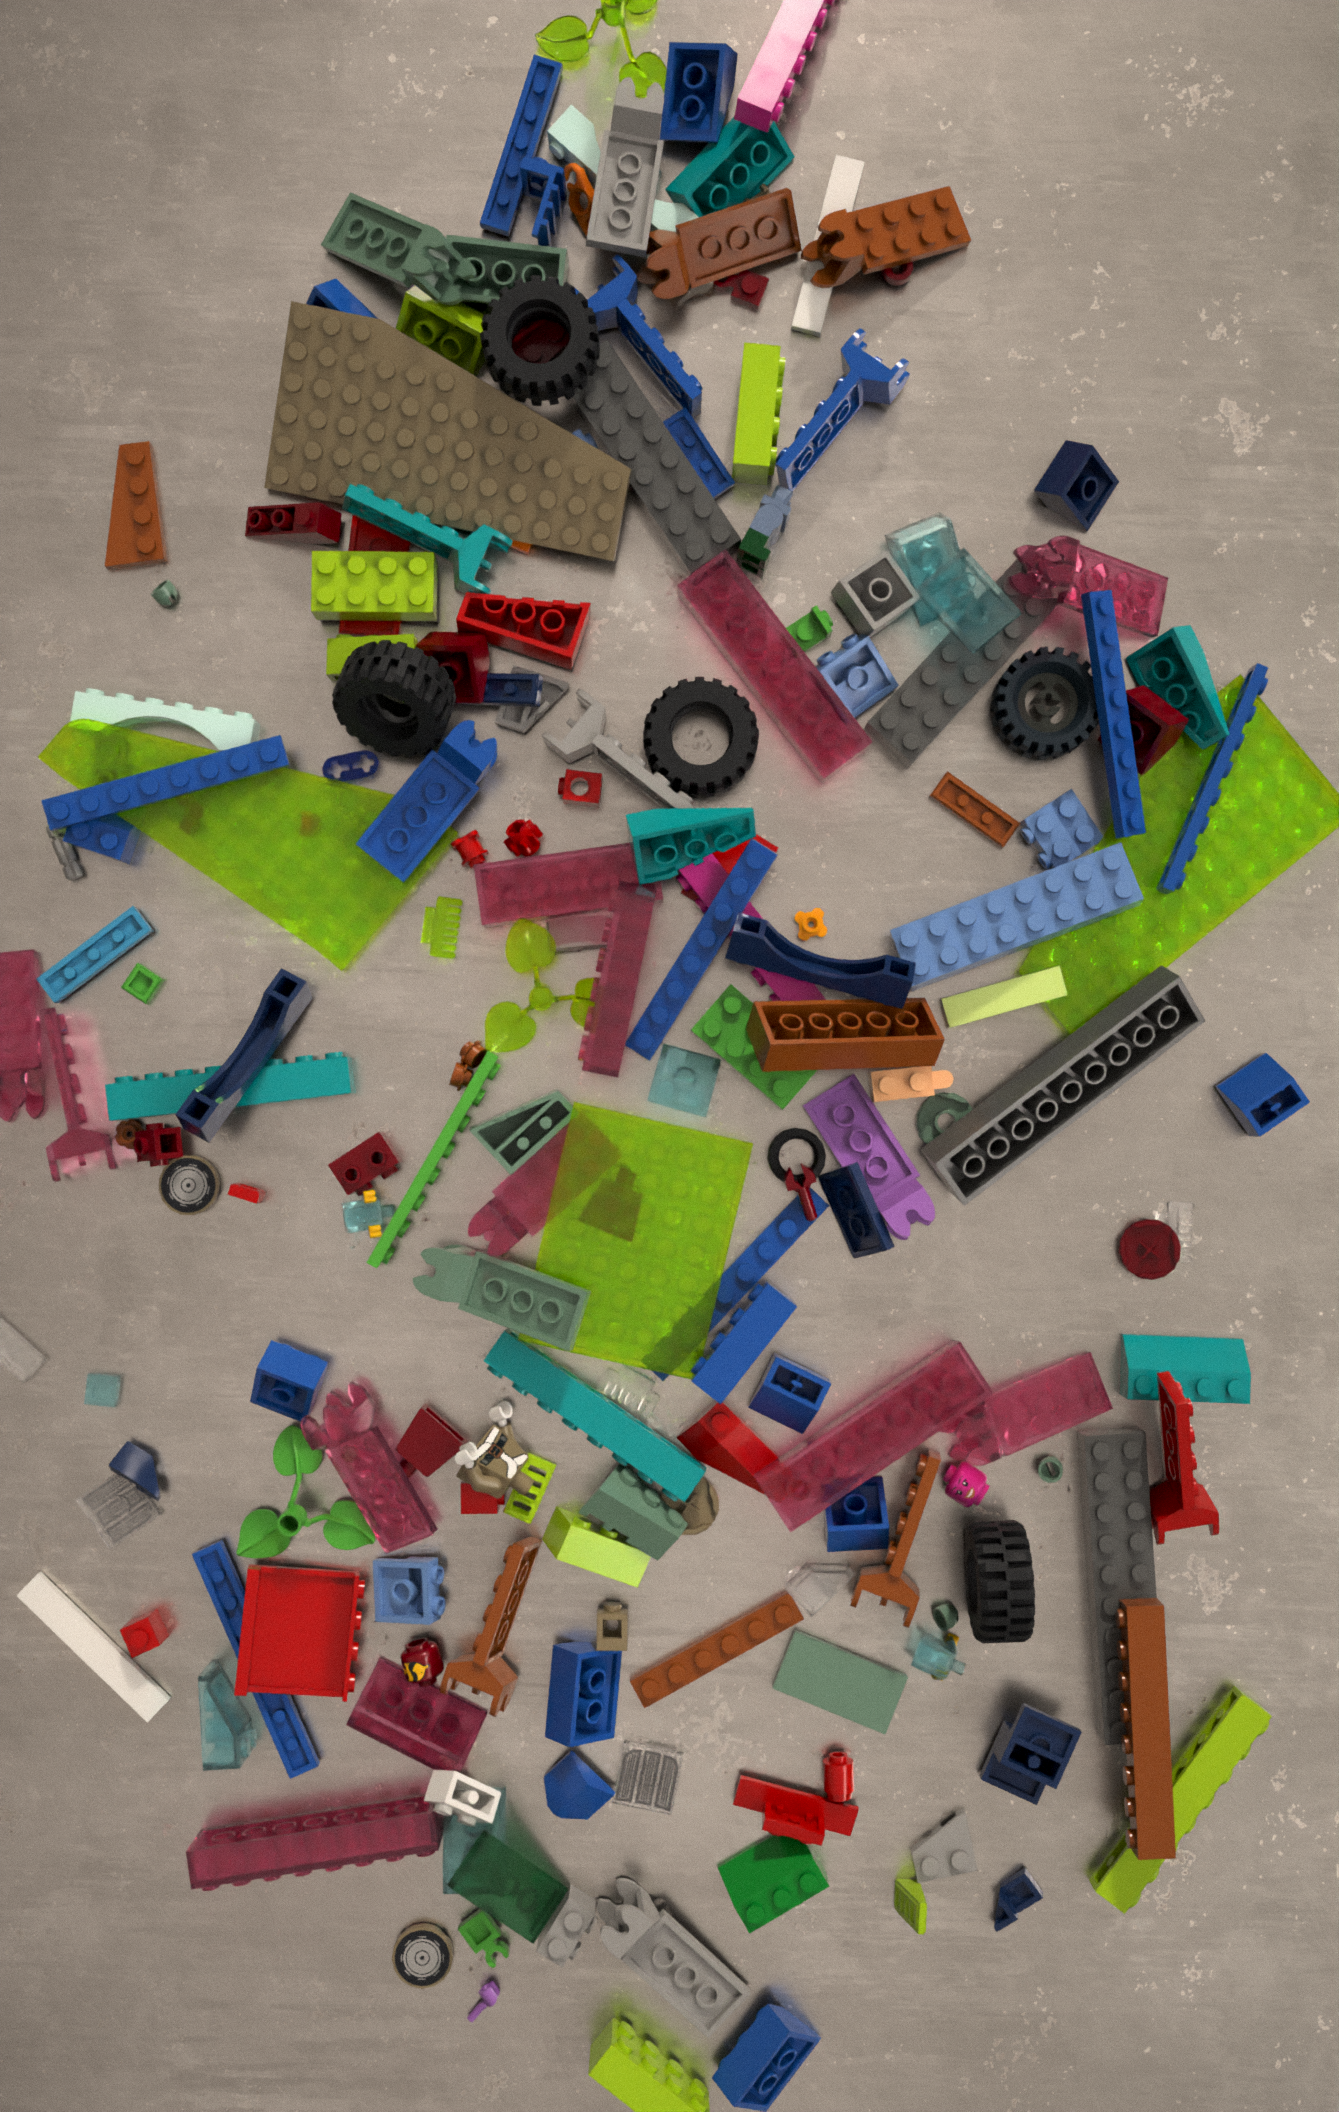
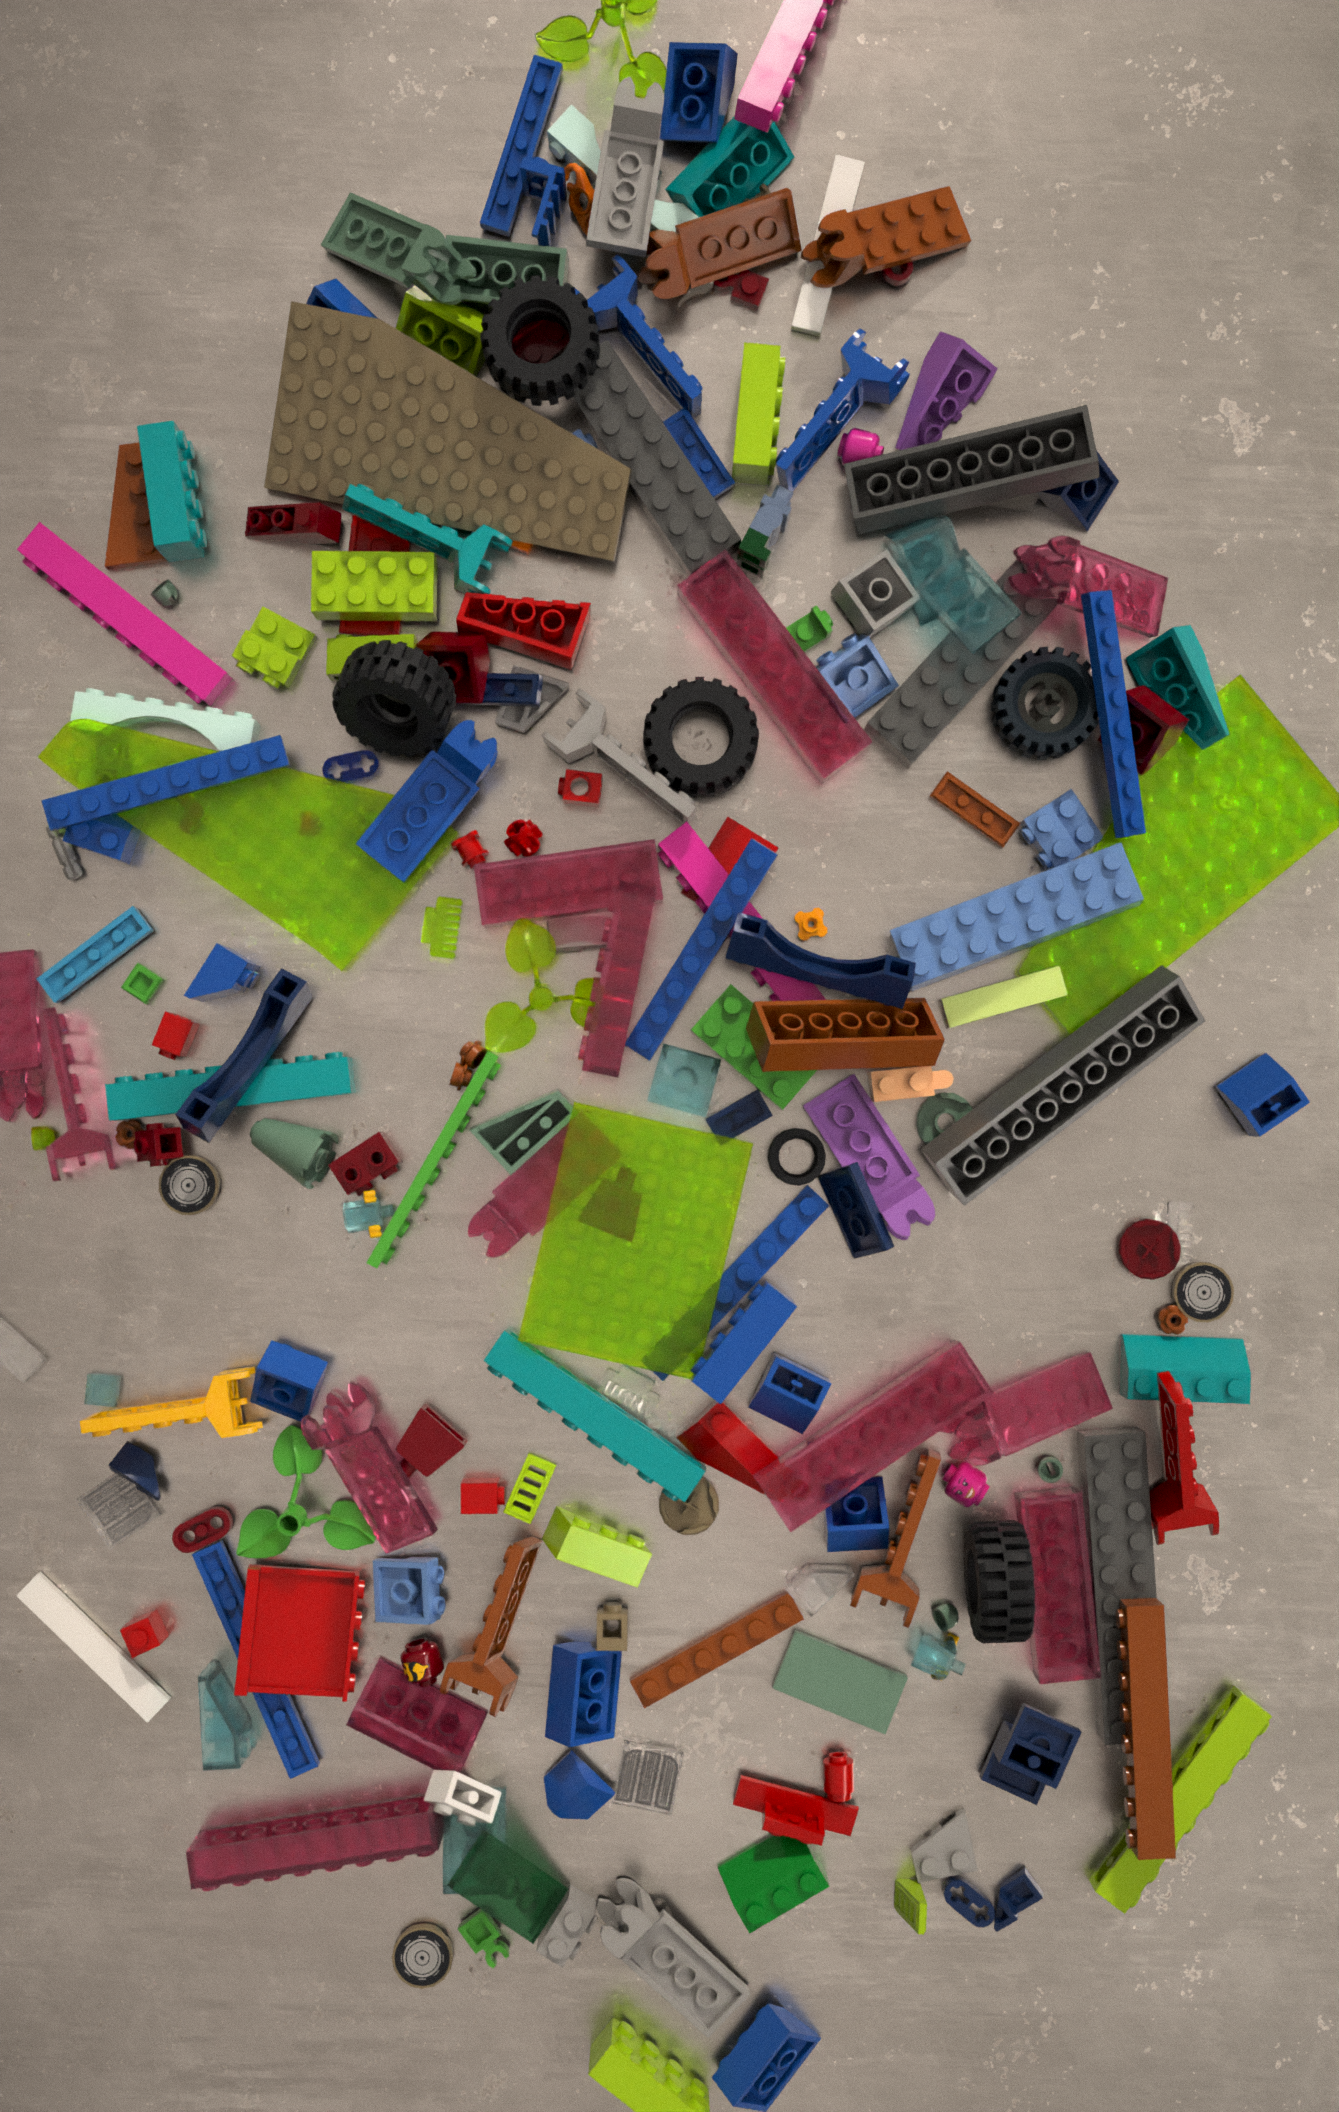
red tile [227,1183,266,1204] -> none
sand green hinge [413,1244,591,1351] -> none
torso [455,1401,535,1498] -> none
medium lavender hand [467,1980,500,2022] -> none
sand green wedge [578,1463,688,1561] -> none
teal wedge [626,808,756,885] -> none
dark red bar [784,1163,817,1221] -> none
blue plate [1156,663,1268,895] -> none
none -> dark pink brick [17,522,233,707]
none -> clear neon green hinge [31,1126,55,1151]
none -> yellow hinge [80,1367,263,1438]
none -> teal brick [137,421,207,563]
none -> red brick [151,1011,200,1060]
none -> dark red plate [172,1506,233,1553]
none -> blue slope [184,943,260,1002]
none -> lime plate [232,606,317,689]
none -> sand green cone [250,1118,338,1189]
none -> dark blue plate [705,1089,773,1146]
none -> dark pink head [838,428,884,466]
none -> dark grey brick [844,405,1099,534]
none -> medium lavender wedge [895,331,998,450]
none -> dark blue beam [942,1875,995,1928]
none -> clear pink brick [1014,1486,1101,1684]
none -> dark orange plate [1158,1305,1188,1335]
none -> tile [1172,1262,1234,1322]

